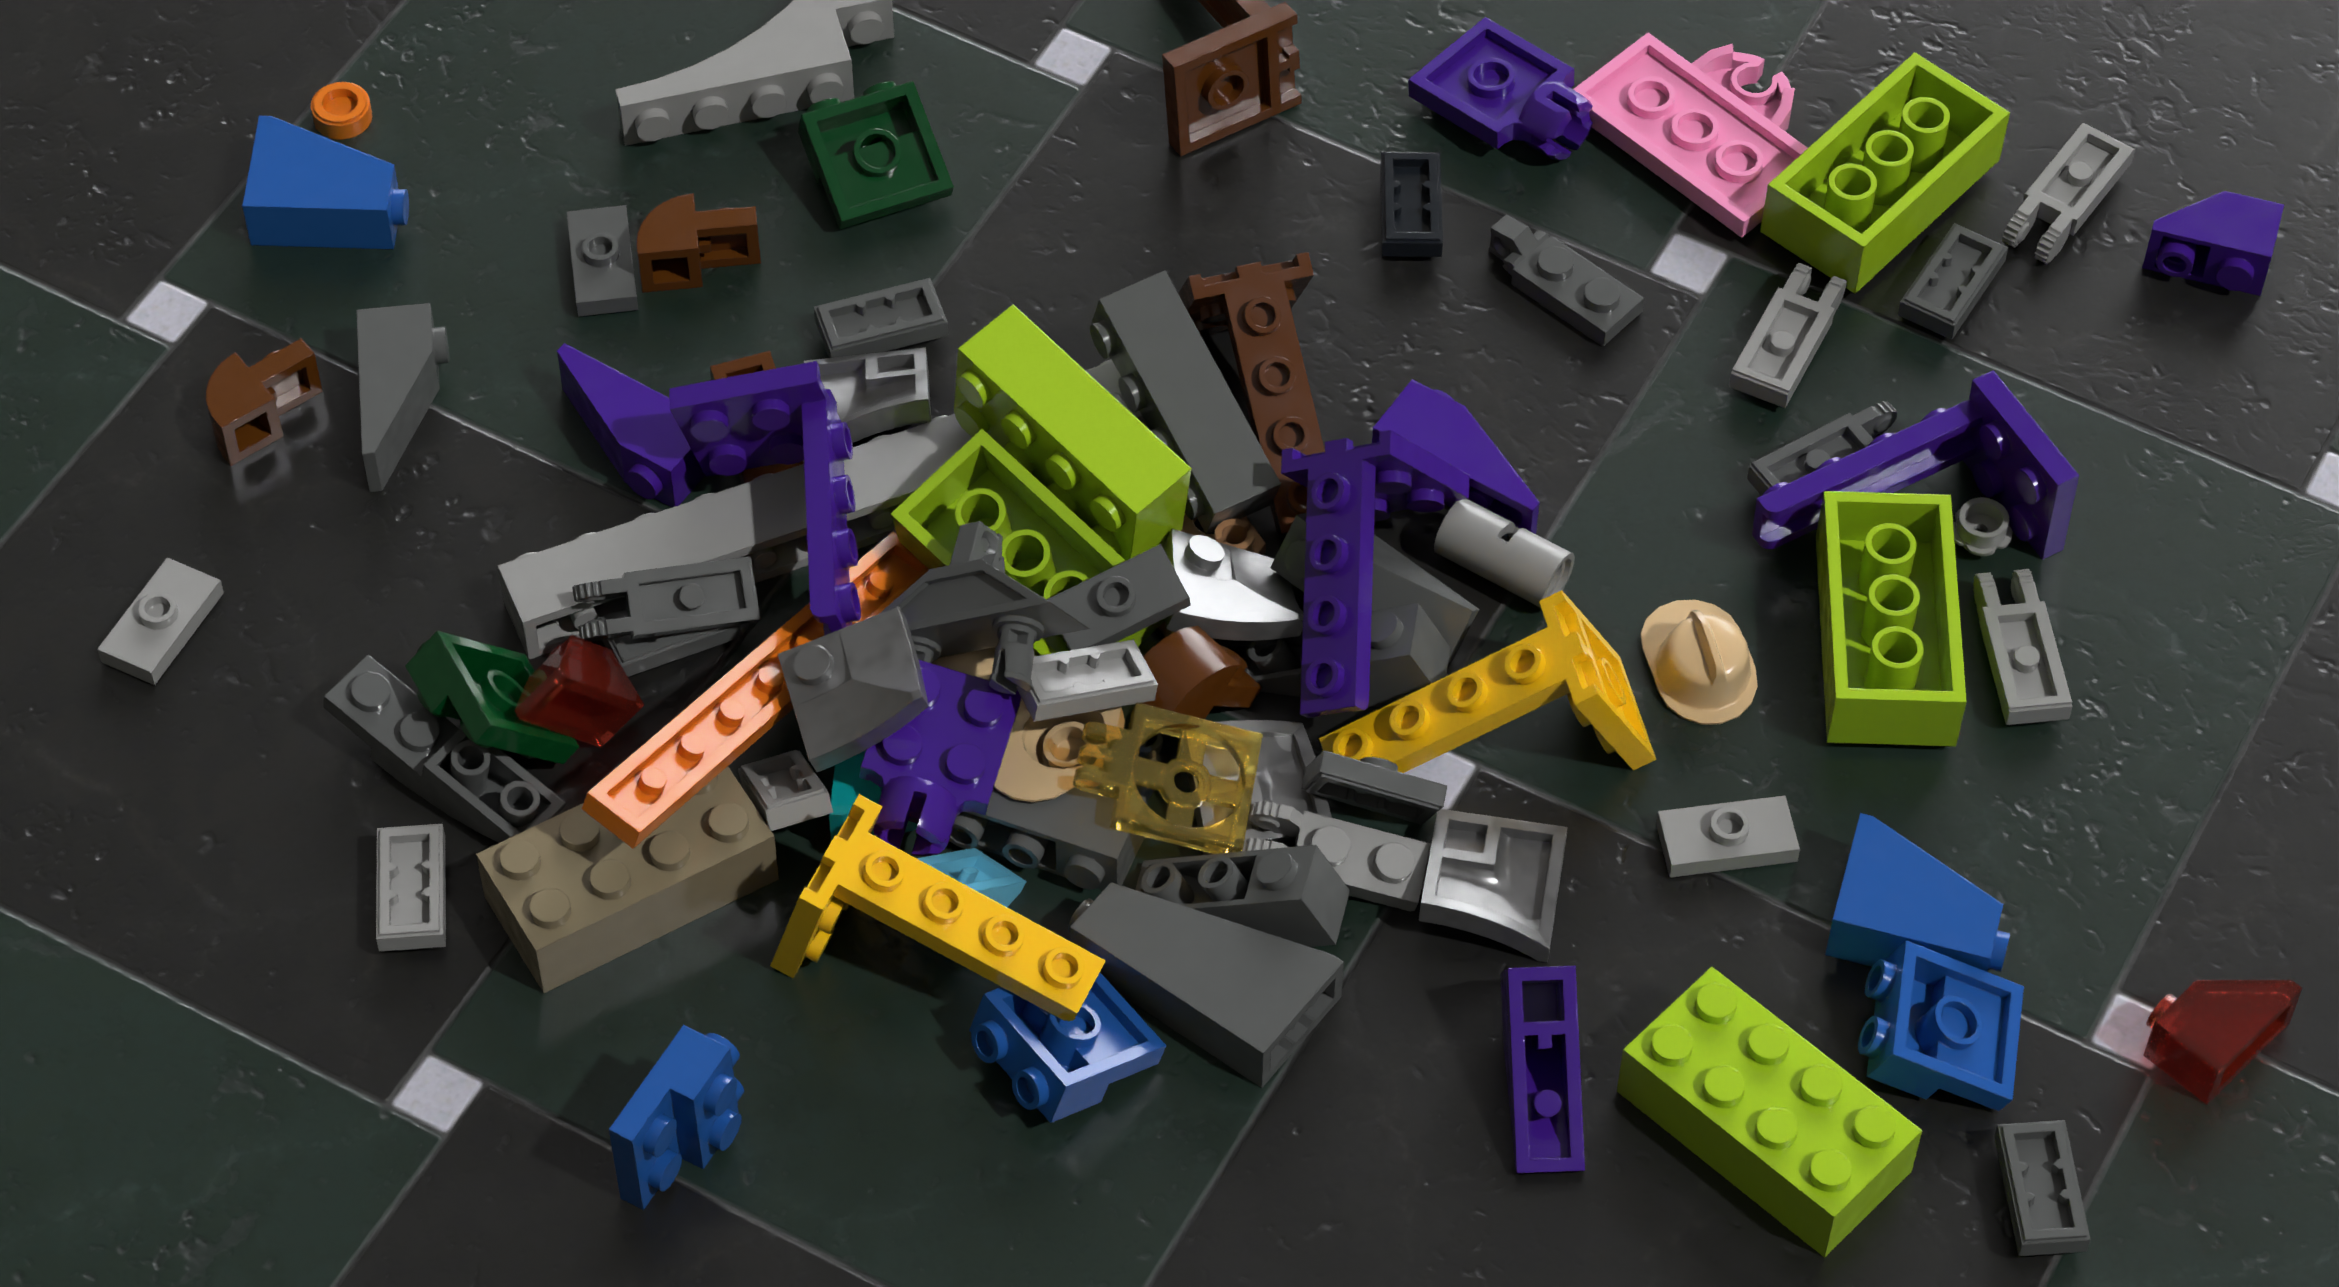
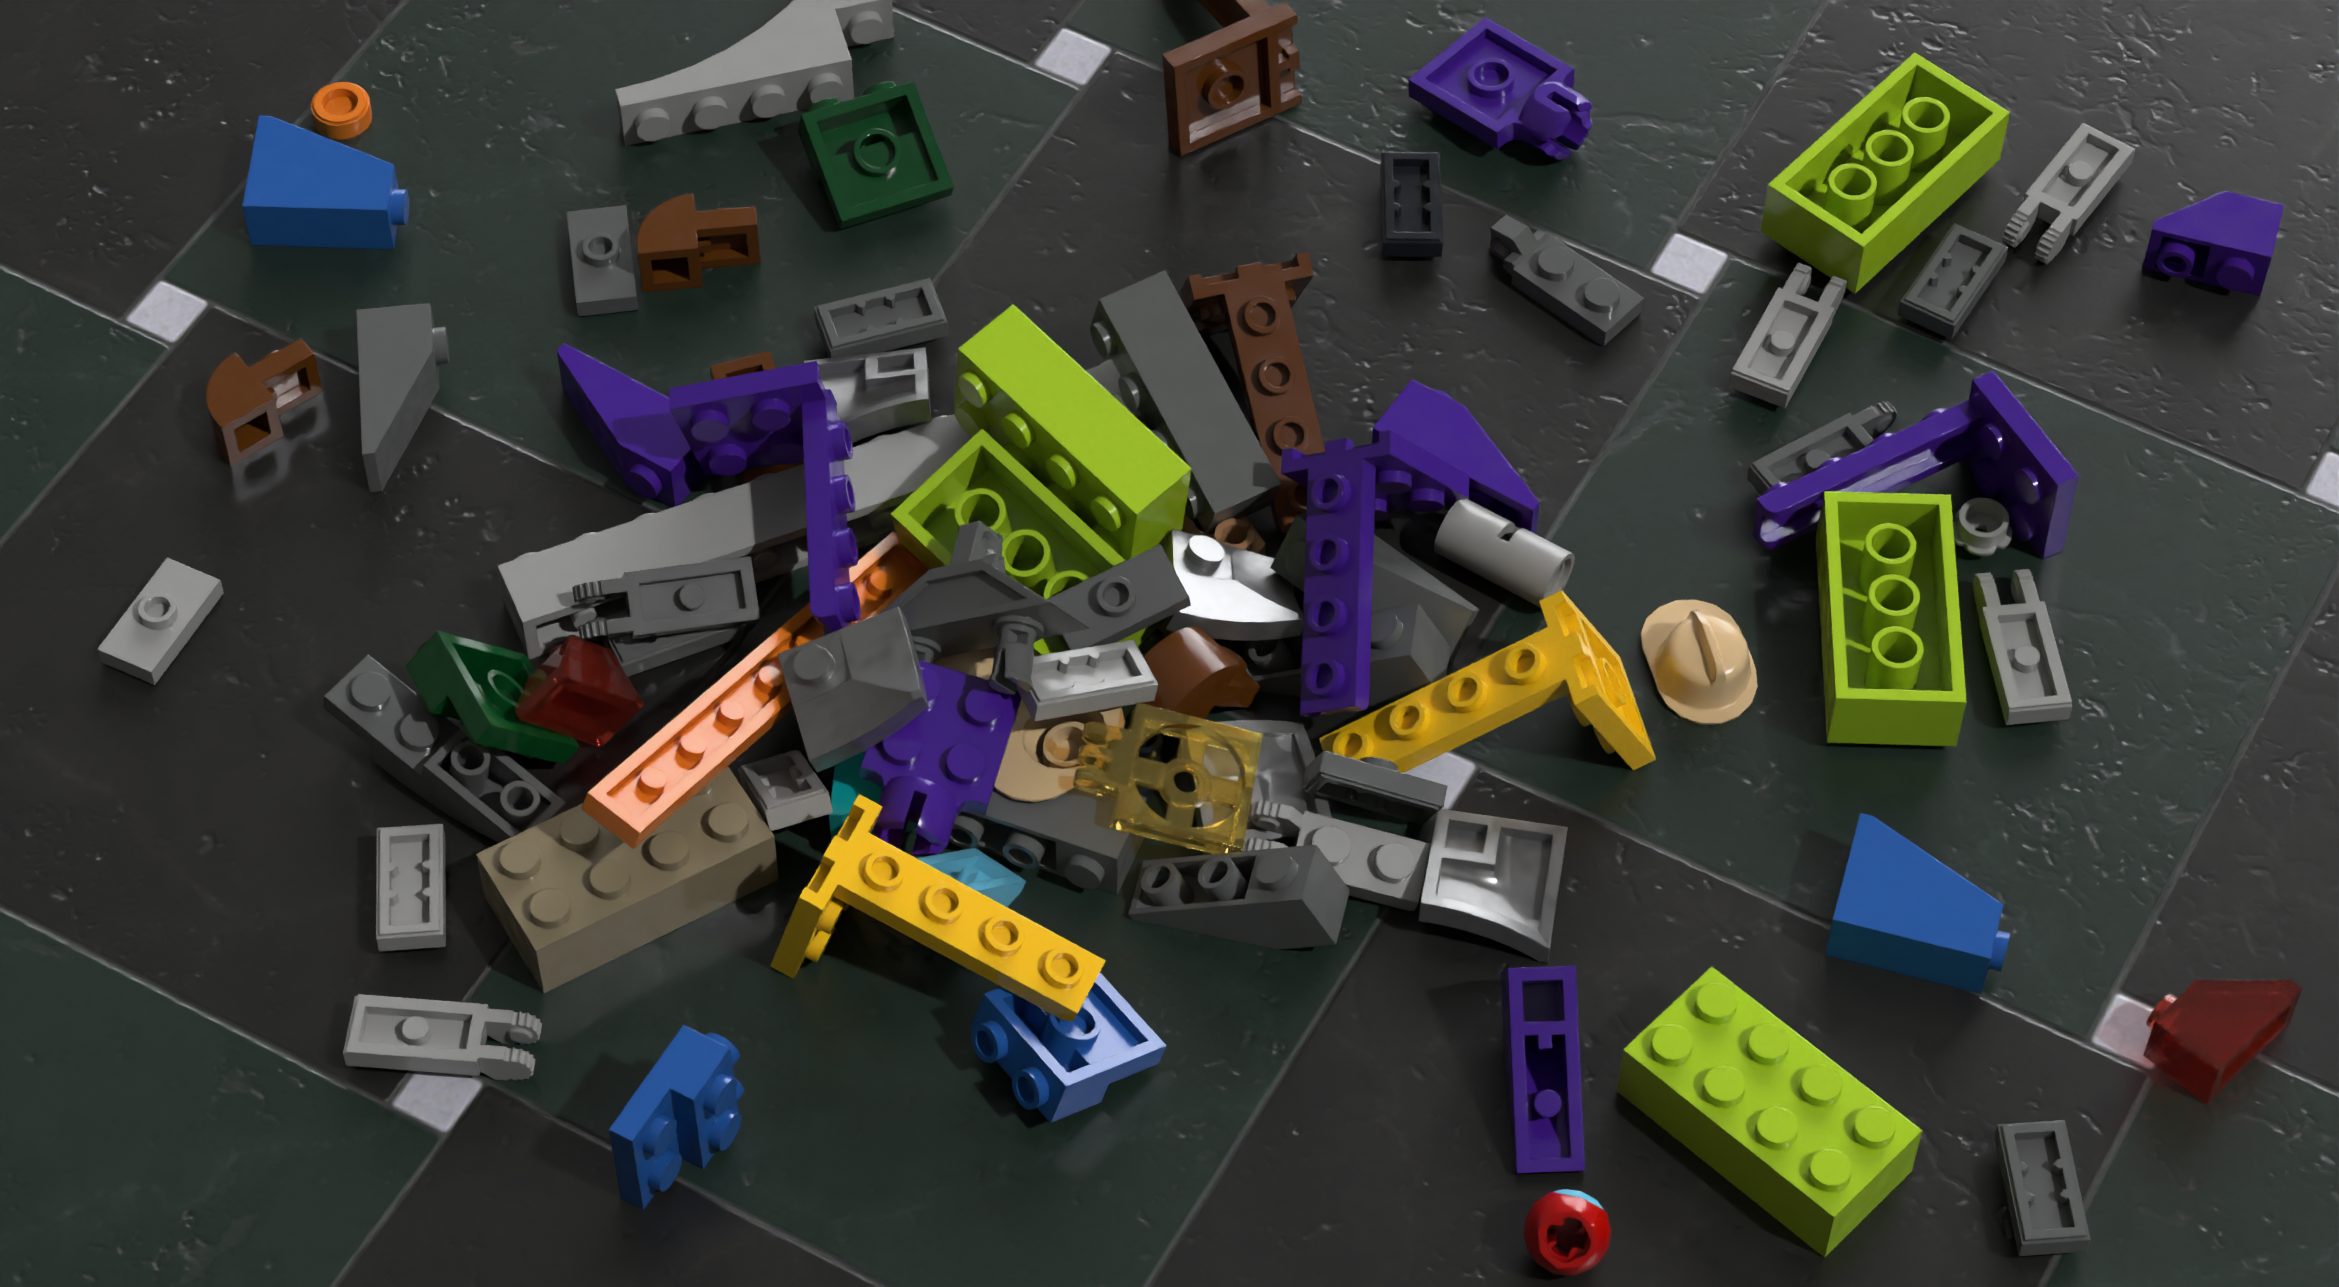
dark grey slope [1068,882,1344,1088] -> none
bright pink plate [1573,33,1808,238] -> none
light grey plate [1656,795,1800,878] -> none
blue plate [1858,940,2024,1111] -> none
none -> light grey hinge [343,994,542,1081]
none -> red piece [1523,1189,1612,1276]

